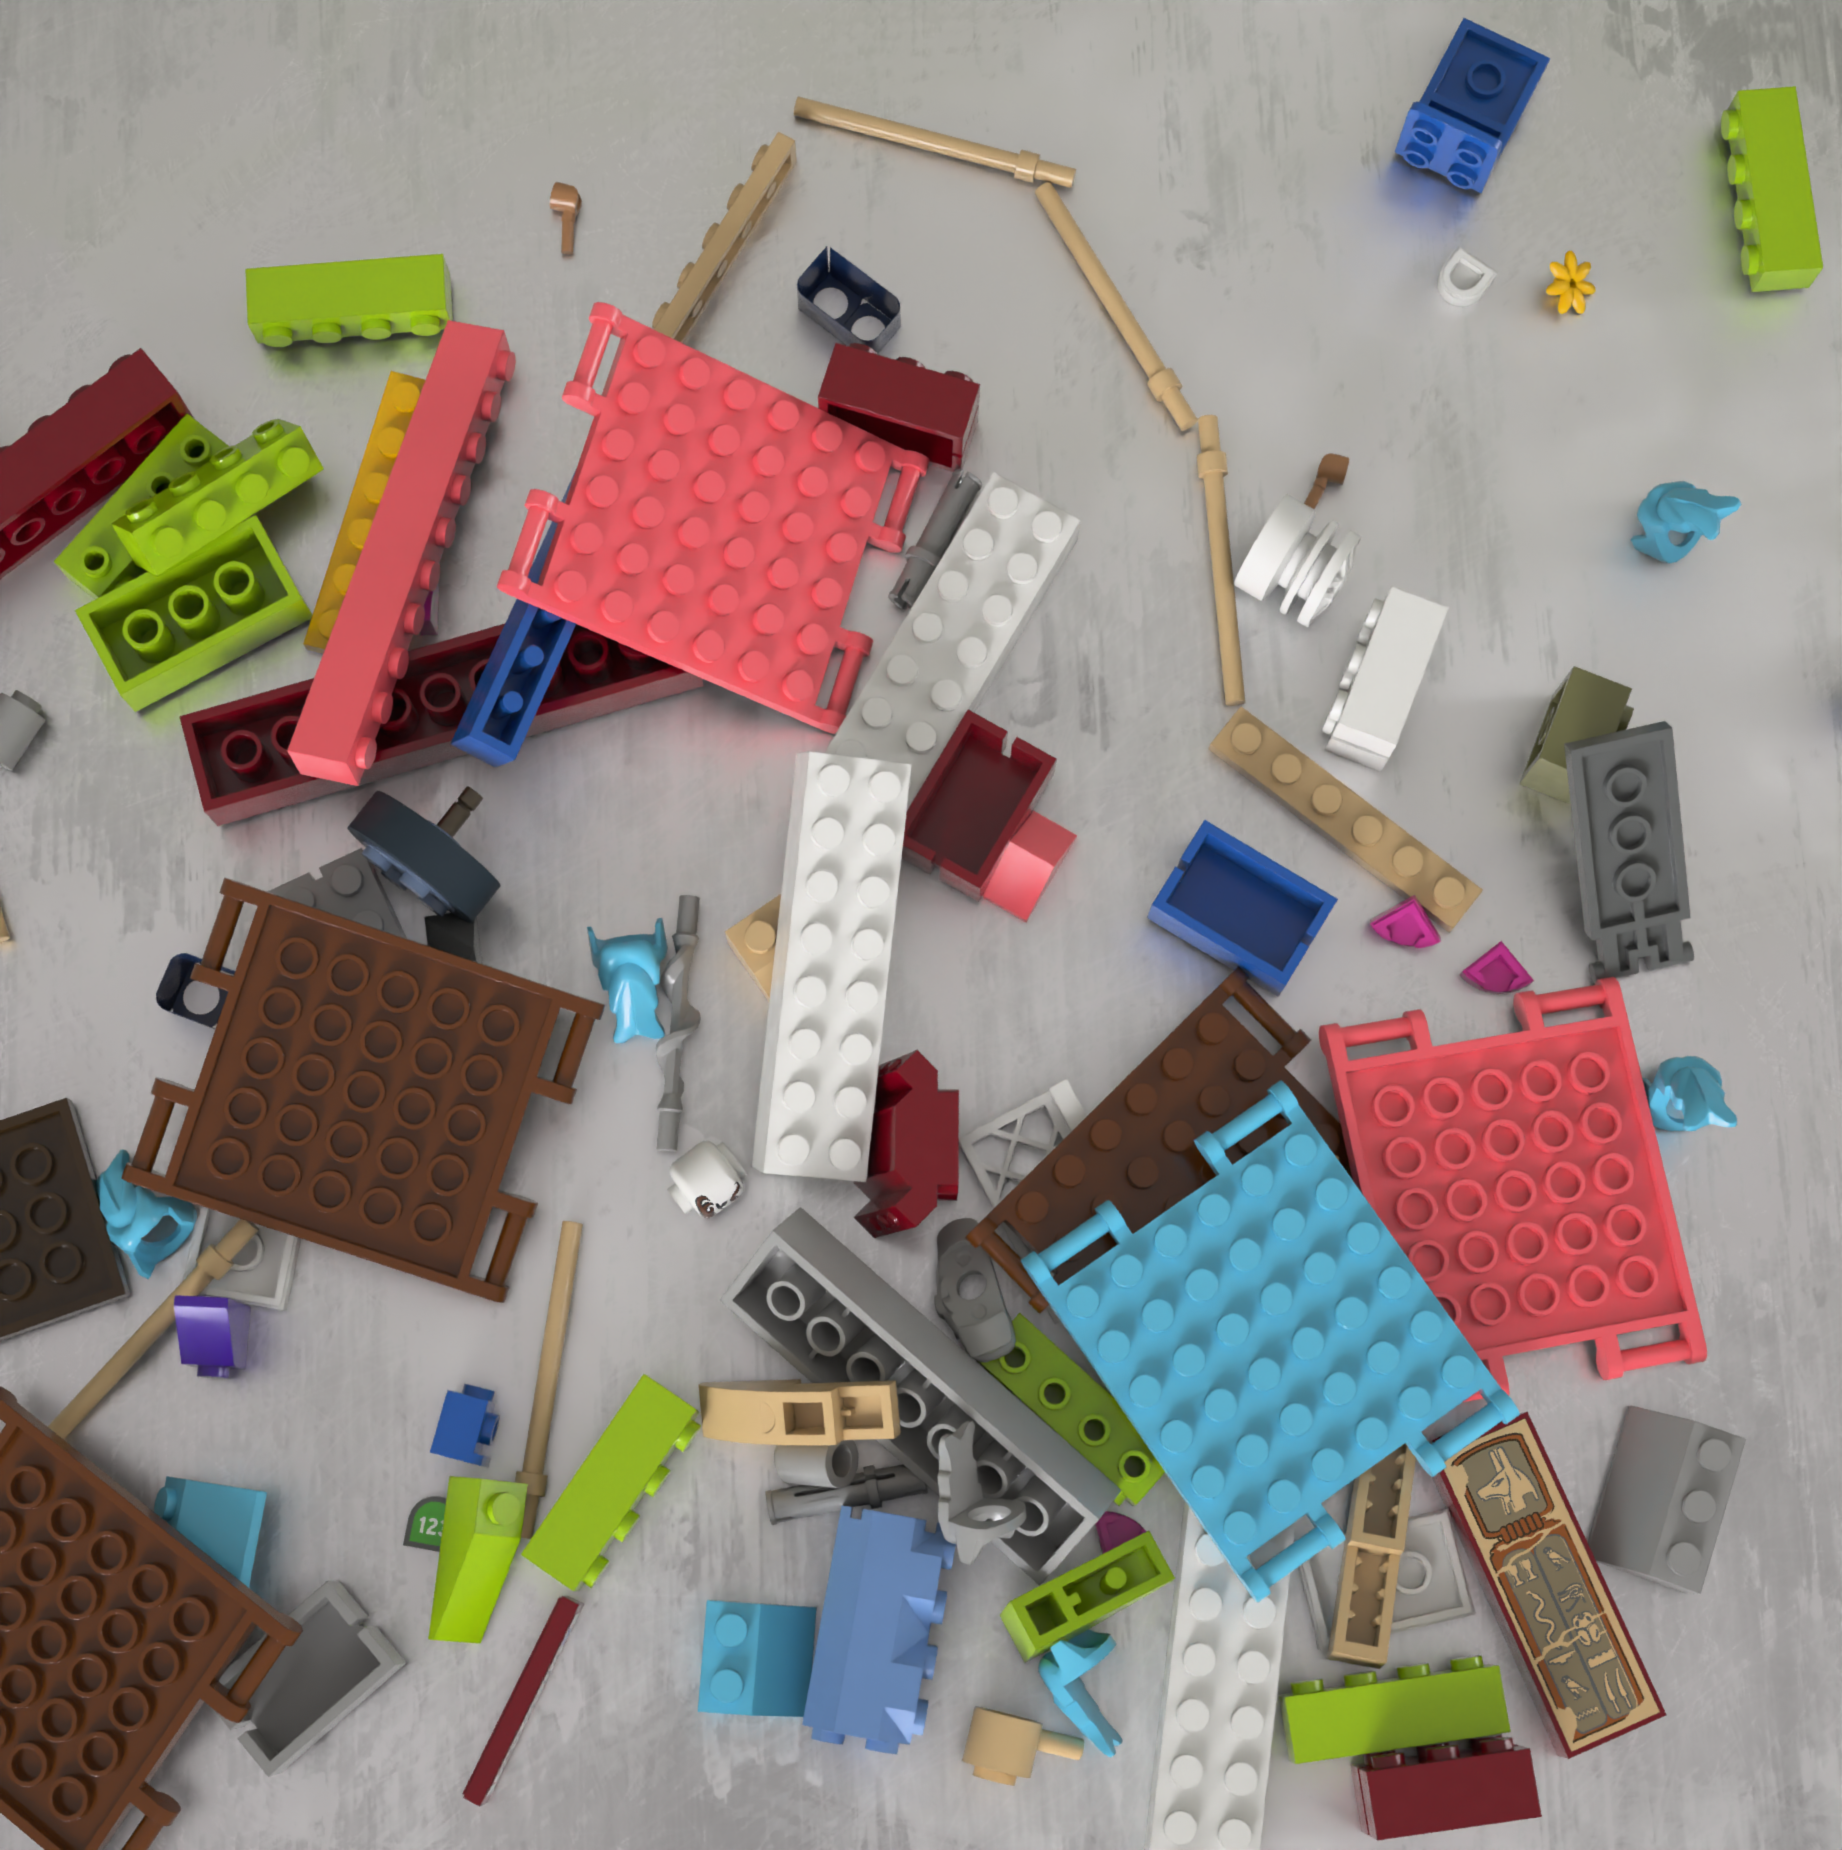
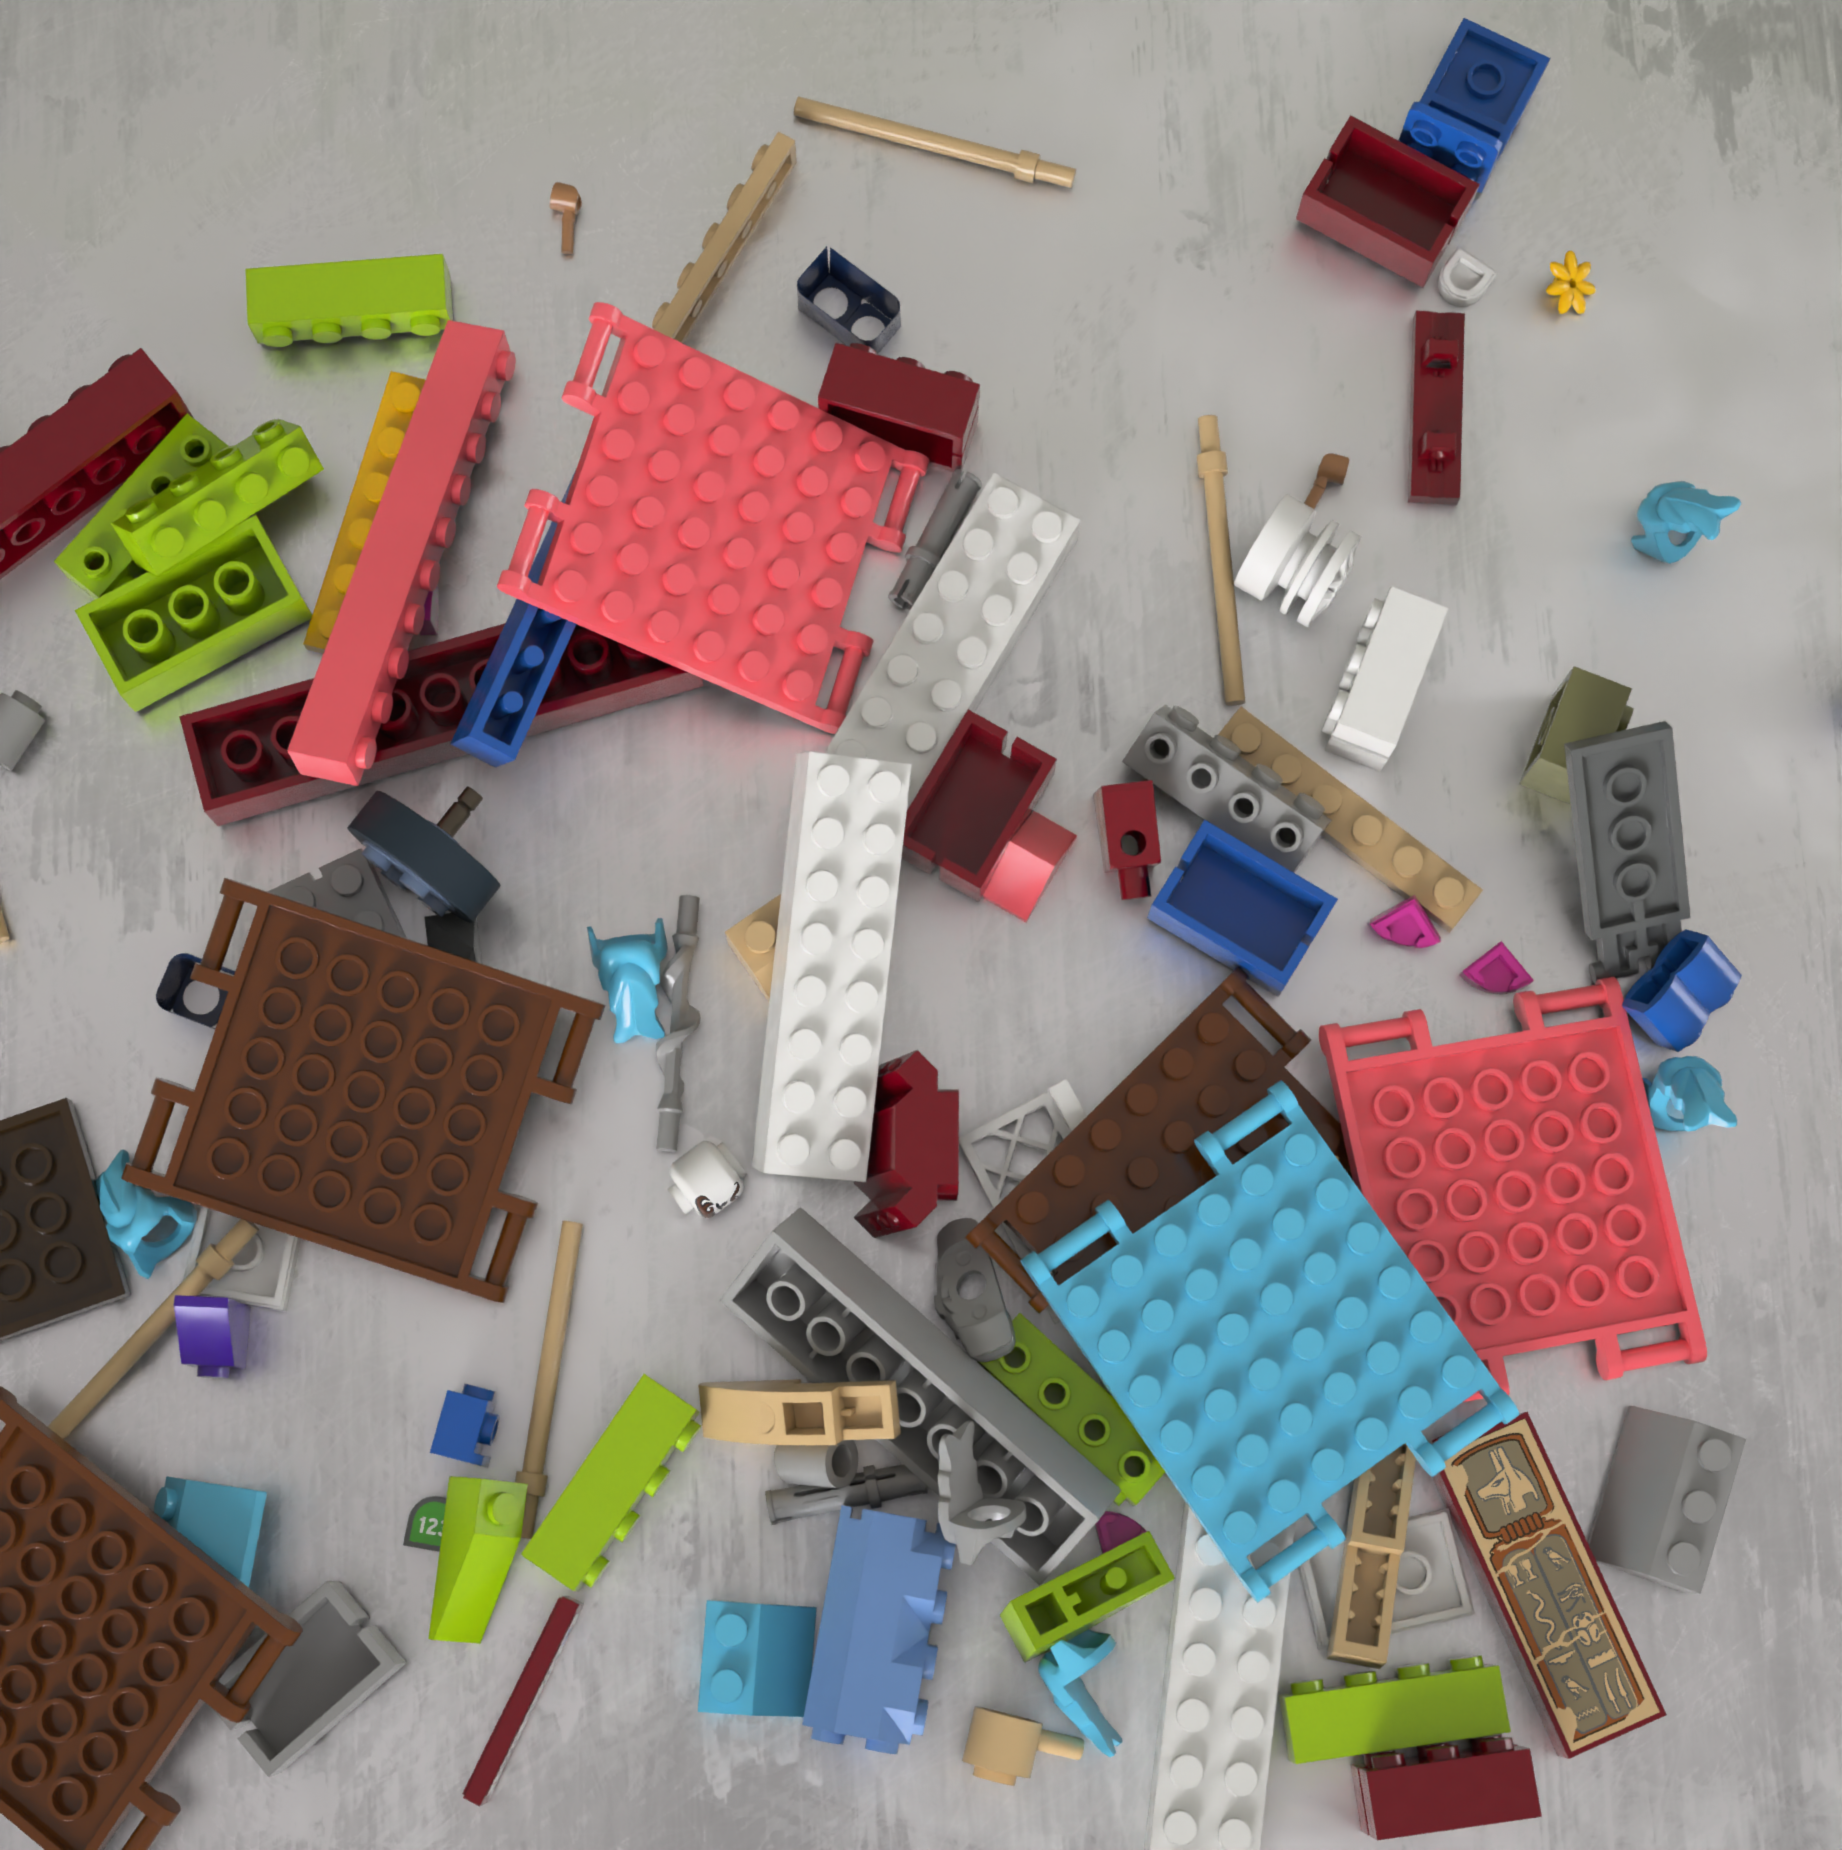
tan bar [1035,182,1198,431] -> none
lime brick [1721,86,1823,292] -> none
none -> dark red torso [1093,780,1161,900]
none -> light grey brick [1122,705,1332,872]
none -> dark red piece [1296,115,1480,288]
none -> dark red hinge [1408,310,1465,505]
none -> blue brick [1622,929,1742,1052]

